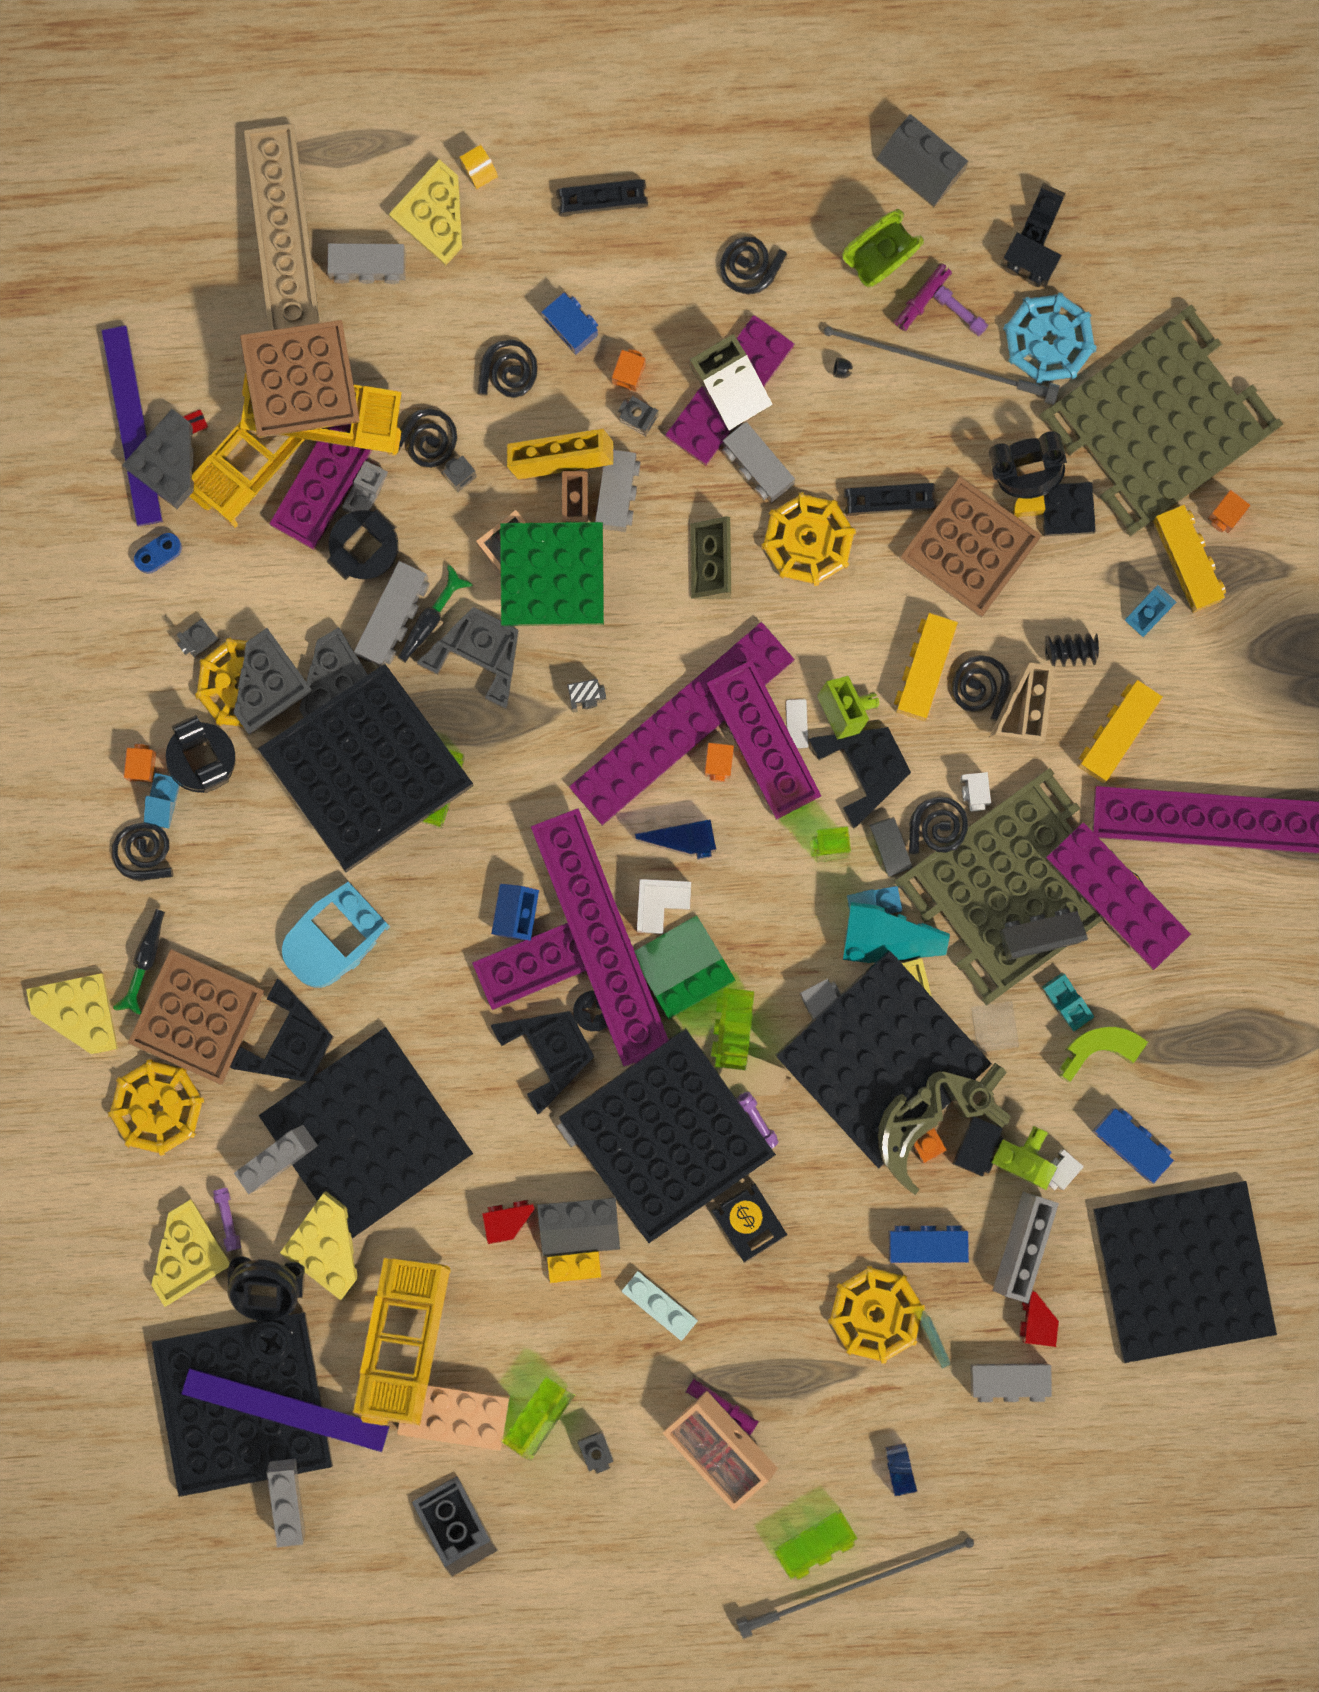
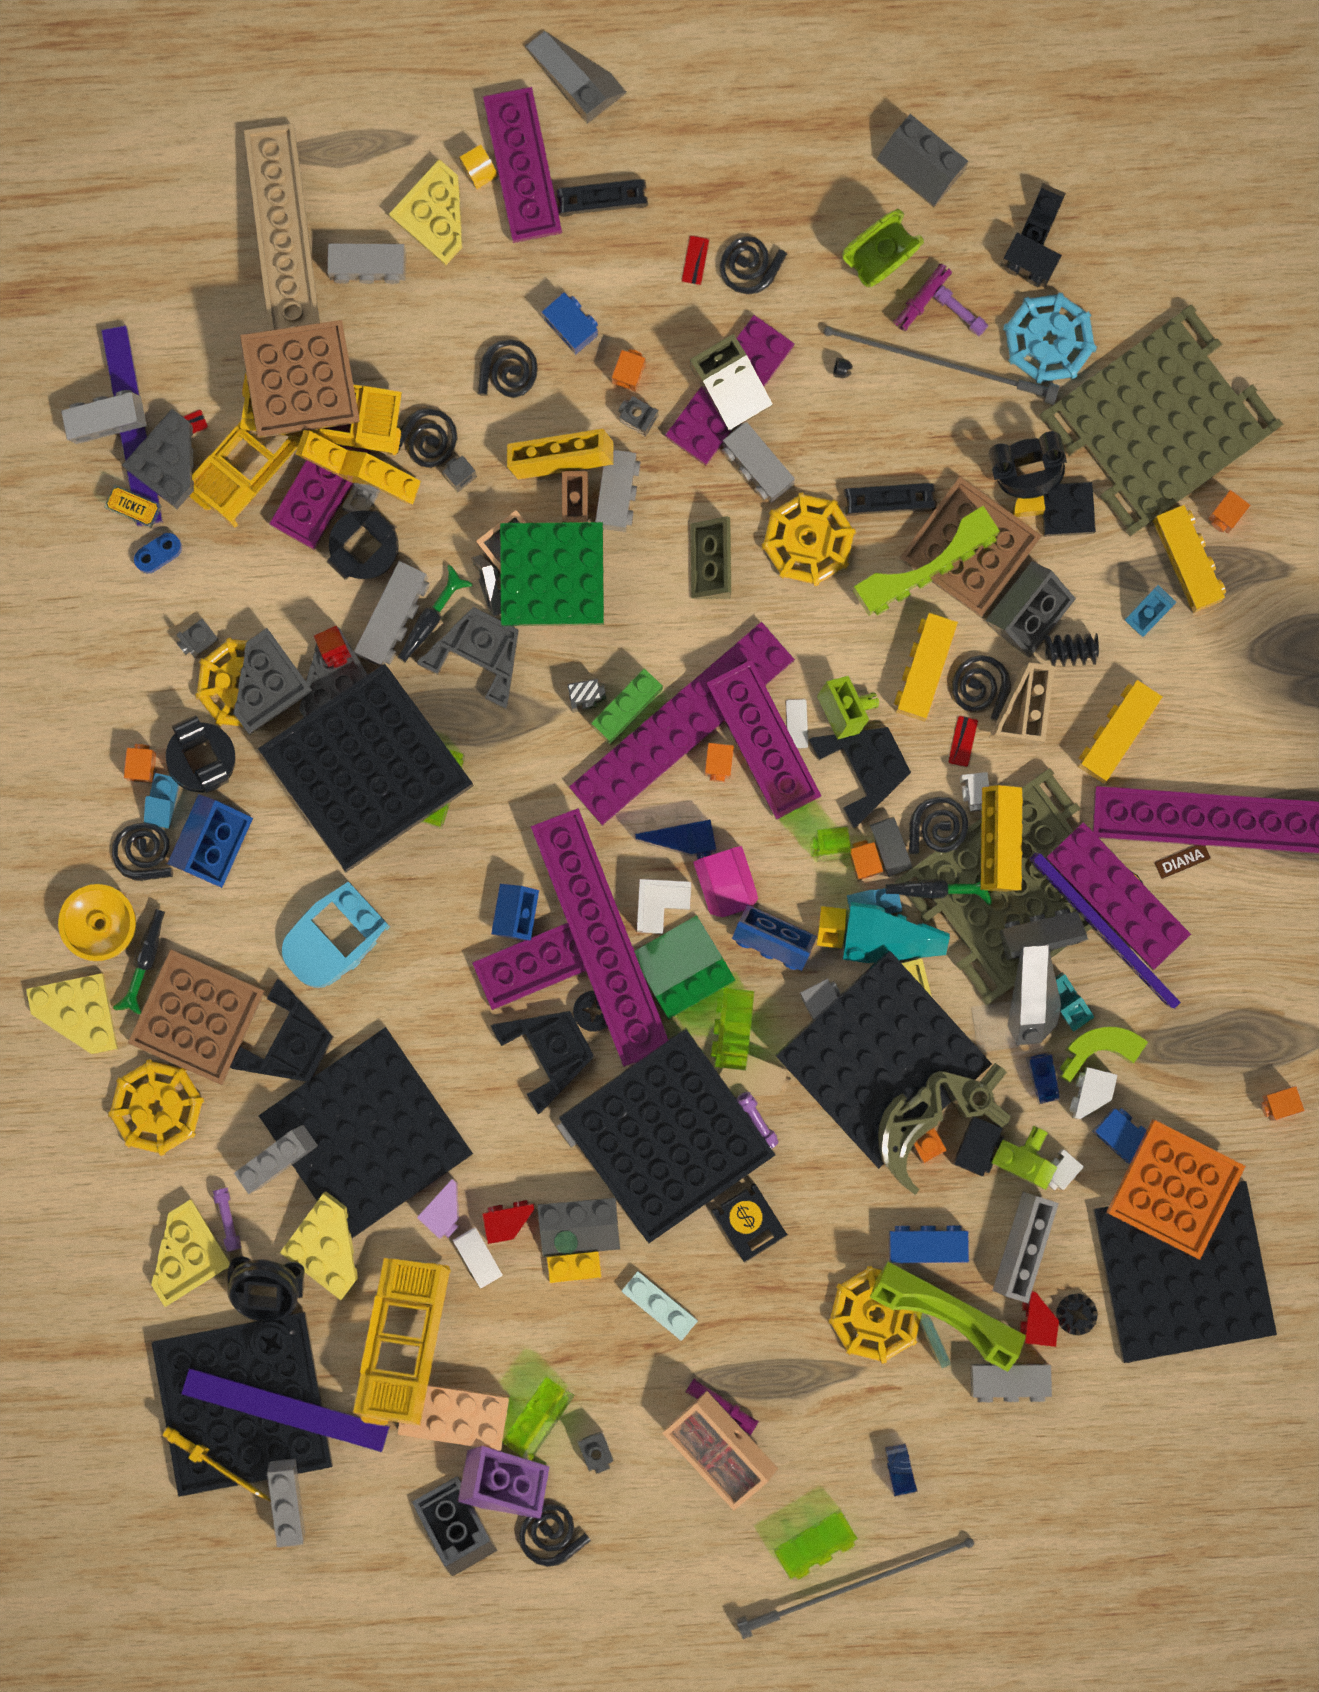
none -> yellow dish [58,884,136,961]
none -> light grey brick [62,390,147,444]
none -> tile [104,484,162,529]
none -> yellow sword [162,1427,271,1502]
none -> blue slope [167,794,253,888]
none -> yellow bracket [295,430,421,505]
none -> red slope [314,625,352,668]
none -> lavender slope [417,1179,459,1239]
none -> white slope [453,1227,503,1289]
none -> medium lavender slope [458,1446,549,1518]
none -> dark grey wing [471,555,501,616]
none -> magenta plate [483,87,562,243]
none -> black piece [519,1504,591,1567]
none -> dark grey wedge [525,31,626,124]
none -> clear green sticker [554,1231,578,1254]
none -> bright green brick [591,668,663,744]
none -> red sticker [682,236,709,285]
none -> dark pink slope [693,846,758,918]
none -> blue slope [732,904,817,971]
none -> yellow brick [817,906,846,948]
none -> orange brick [848,840,883,881]
none -> lime arch [852,506,1000,616]
none -> lime arch [870,1262,1026,1372]
none -> black piece [885,879,991,906]
none -> red sticker [948,716,978,767]
none -> yellow brick [981,785,1023,892]
none -> dark grey slope [986,561,1076,658]
none -> wedge [1007,942,1061,1045]
none -> clear blue leg [1026,1052,1060,1104]
none -> dark purple tile [1029,852,1181,1009]
none -> black gear [1056,1294,1098,1336]
none -> white slope [1070,1067,1117,1119]
none -> orange plate [1106,1119,1246,1259]
none -> reddish brown sticker [1155,845,1211,879]
none -> orange brick [1261,1086,1305,1121]

